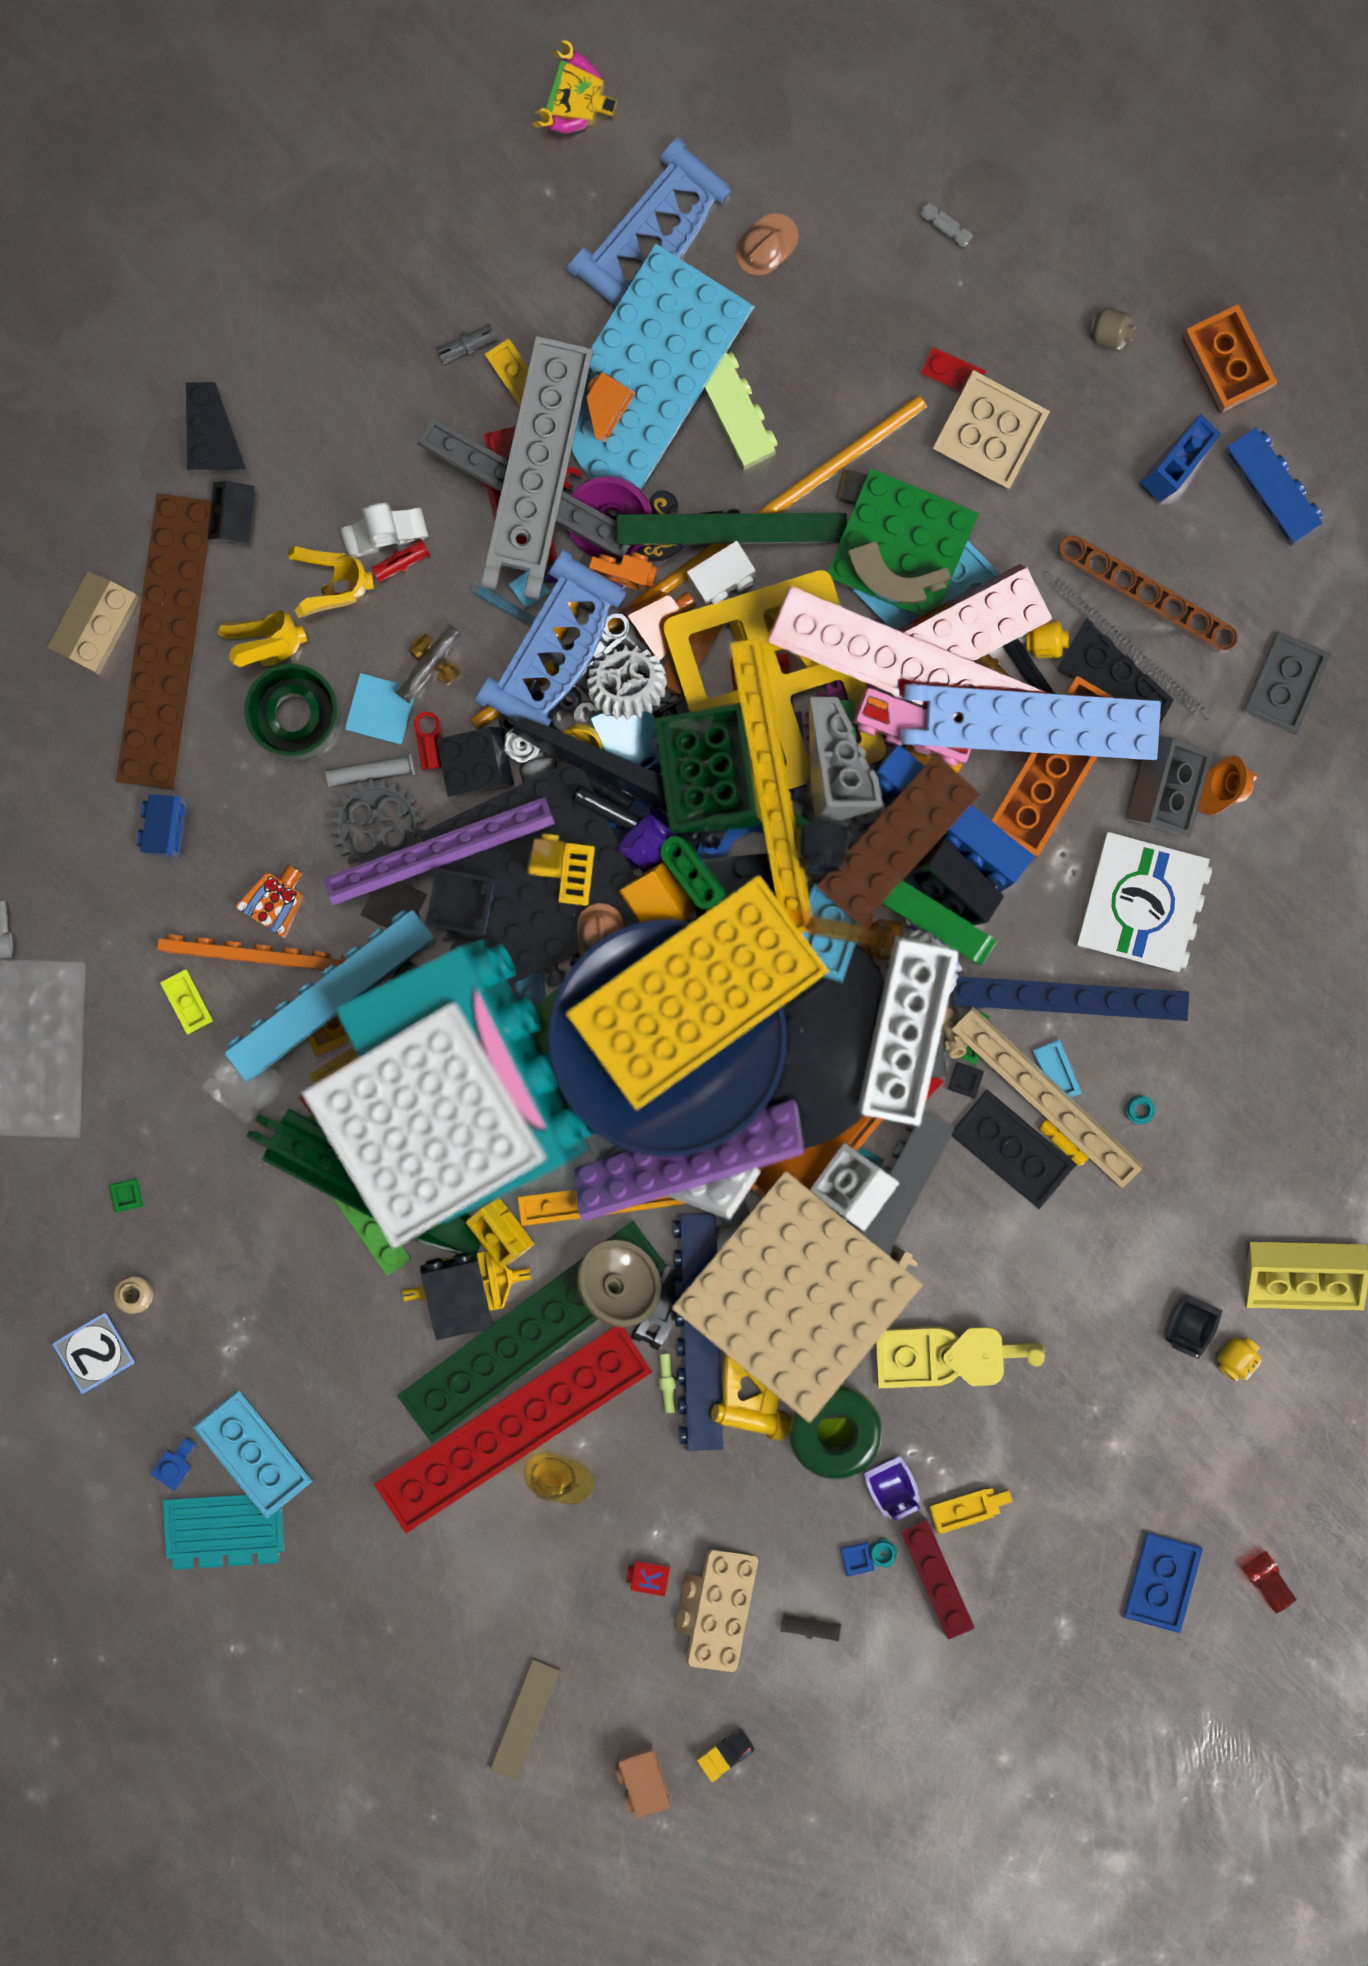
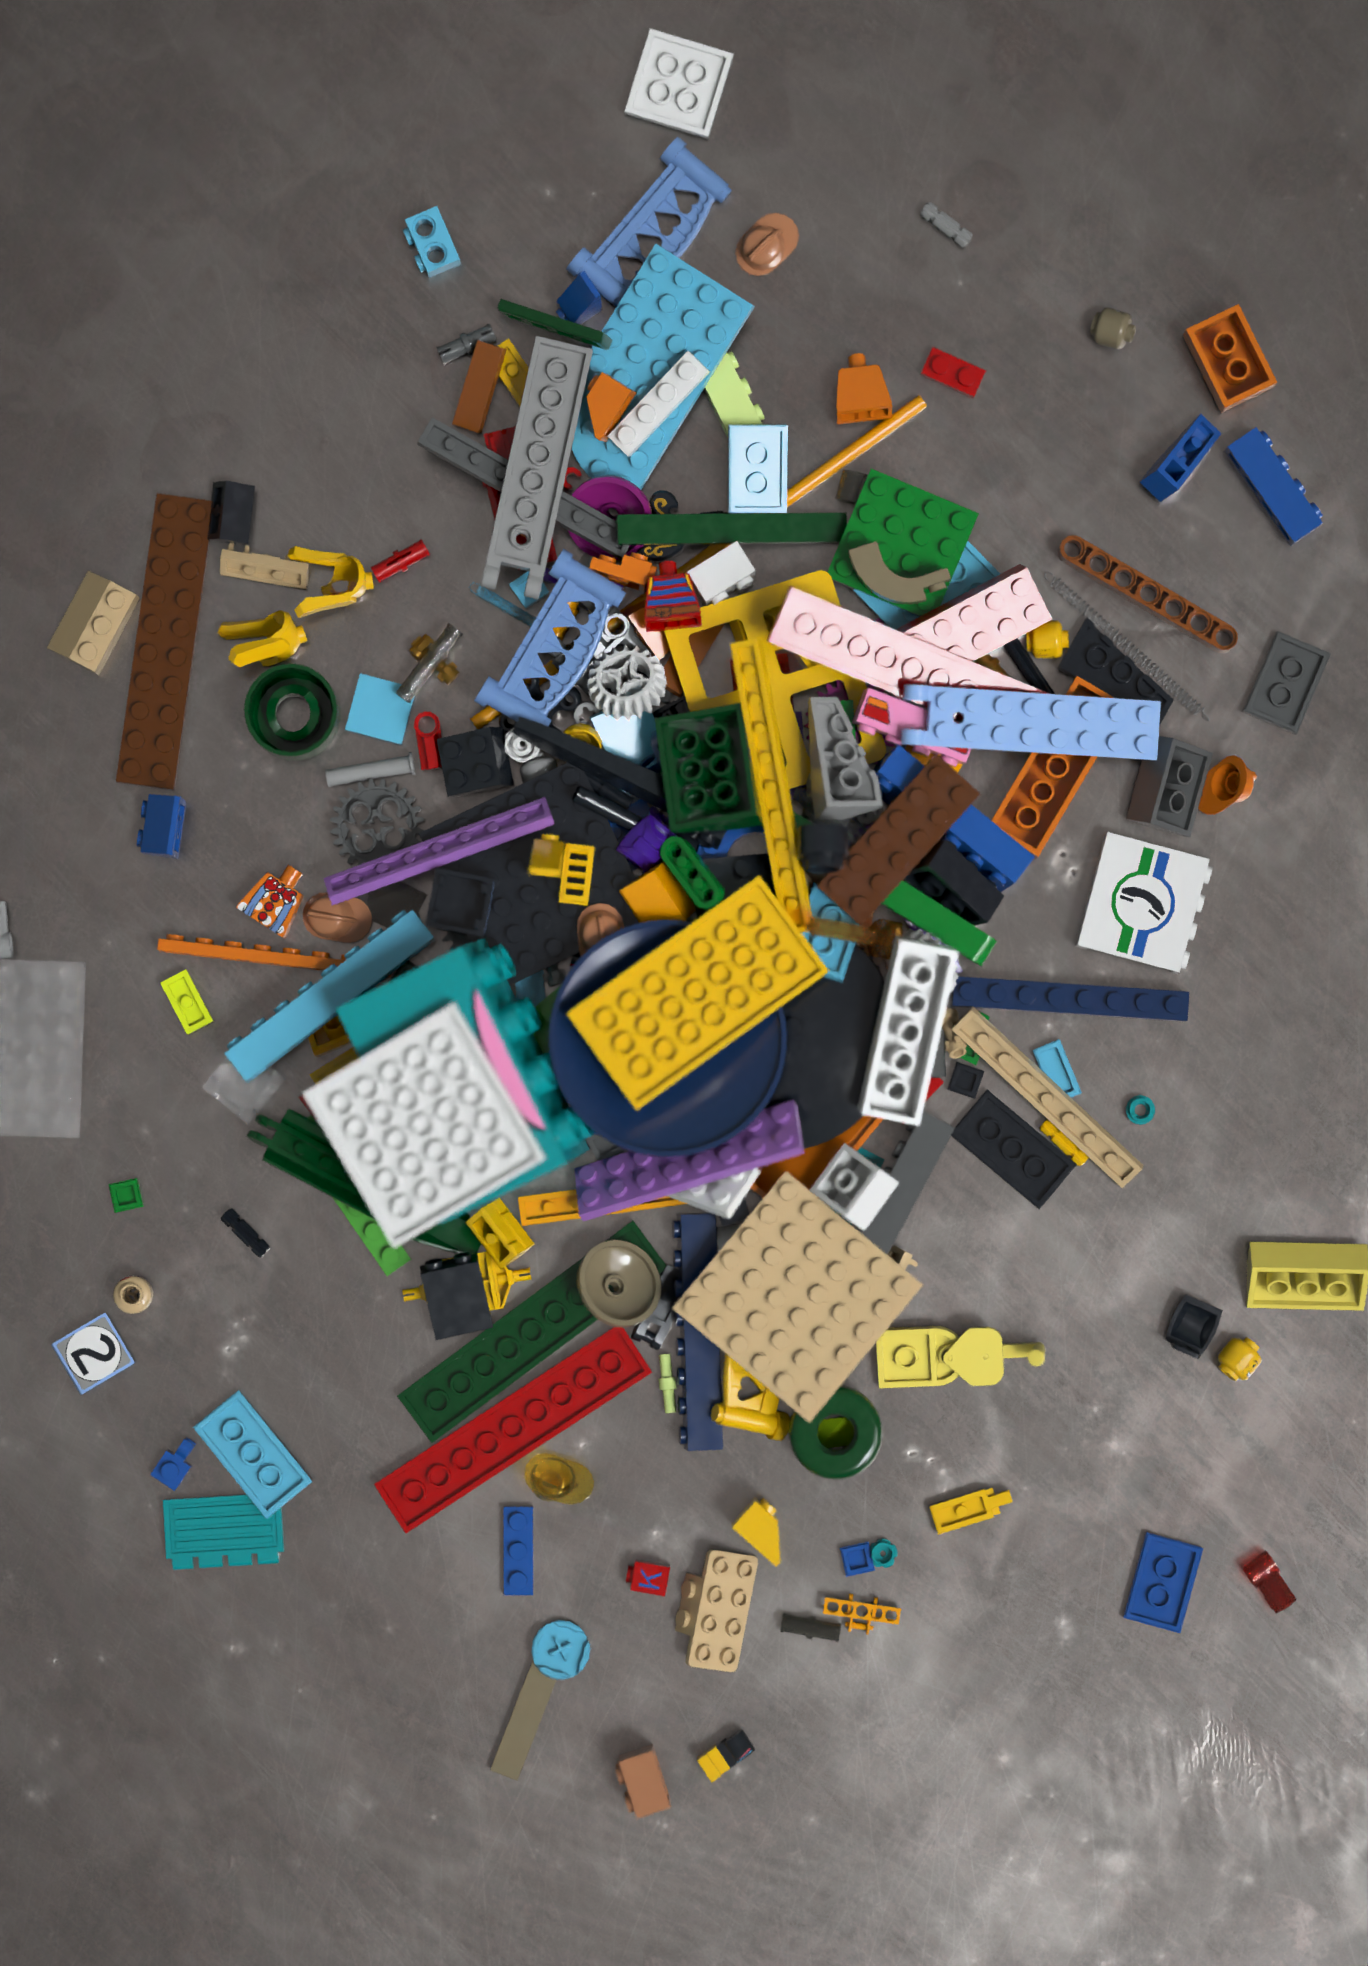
black wedge [186,382,249,475] -> none
white beam [340,503,429,557] -> none
torso [533,40,617,134] -> none
dark purple piece [863,1455,921,1521] -> none
dark red brick [899,1517,975,1640] -> none
tan plate [931,370,1050,489] -> none
none -> tan plate [220,543,309,589]
none -> black axle [221,1209,270,1257]
none -> nougat piece [303,893,372,943]
none -> medium azure brick [403,206,461,278]
none -> dark orange tile [452,340,507,433]
none -> dark green tile [497,299,612,350]
none -> blue plate [504,1506,533,1595]
none -> medium azure tile [531,1620,590,1680]
none -> blue slope [555,271,602,325]
none -> white plate [608,351,710,457]
none -> white plate [625,29,734,139]
none -> torso [645,561,702,632]
none -> tile [728,424,788,514]
none -> yellow slope [731,1497,780,1567]
none -> light orange piece [823,1593,901,1635]
none -> orange torso [836,353,892,425]

